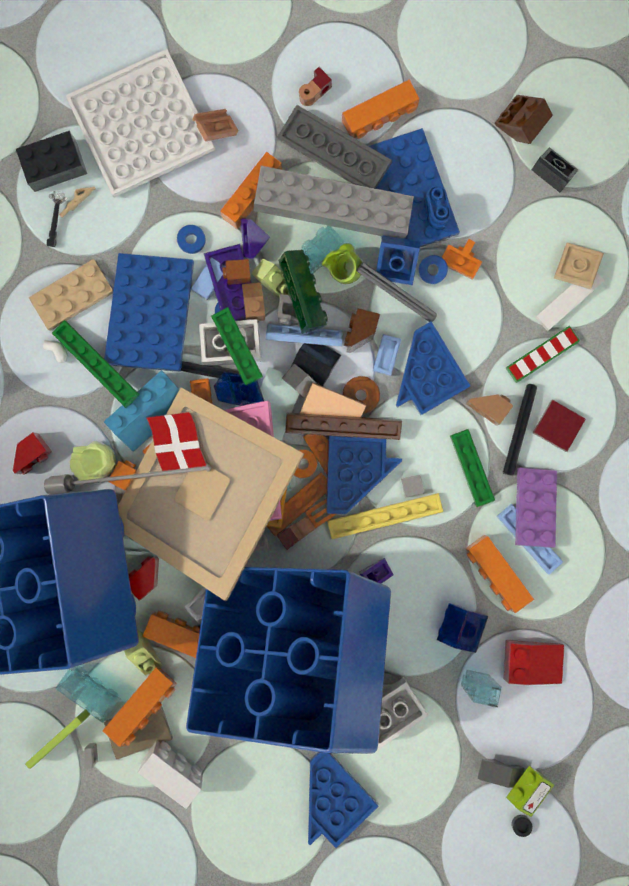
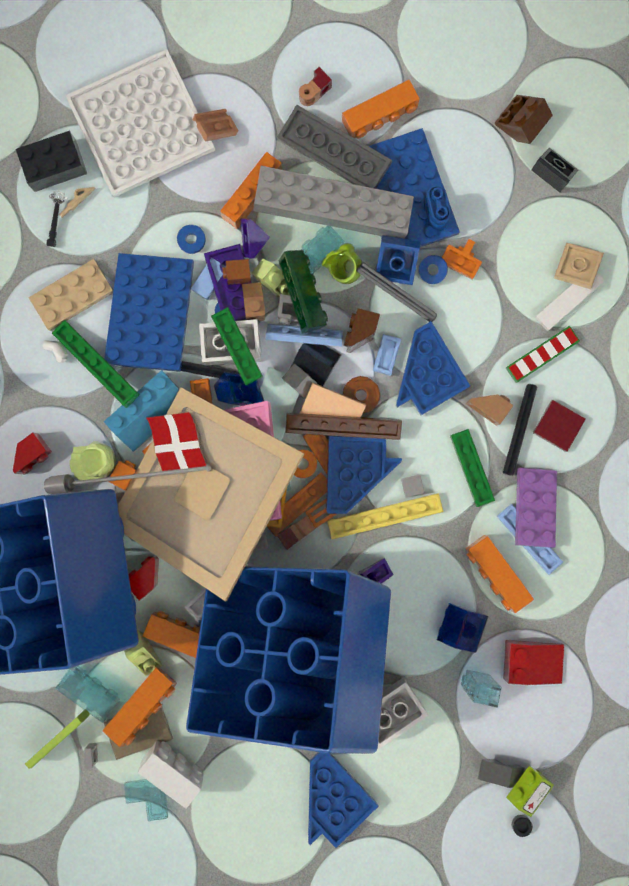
none -> clear light blue tile [124,779,168,821]

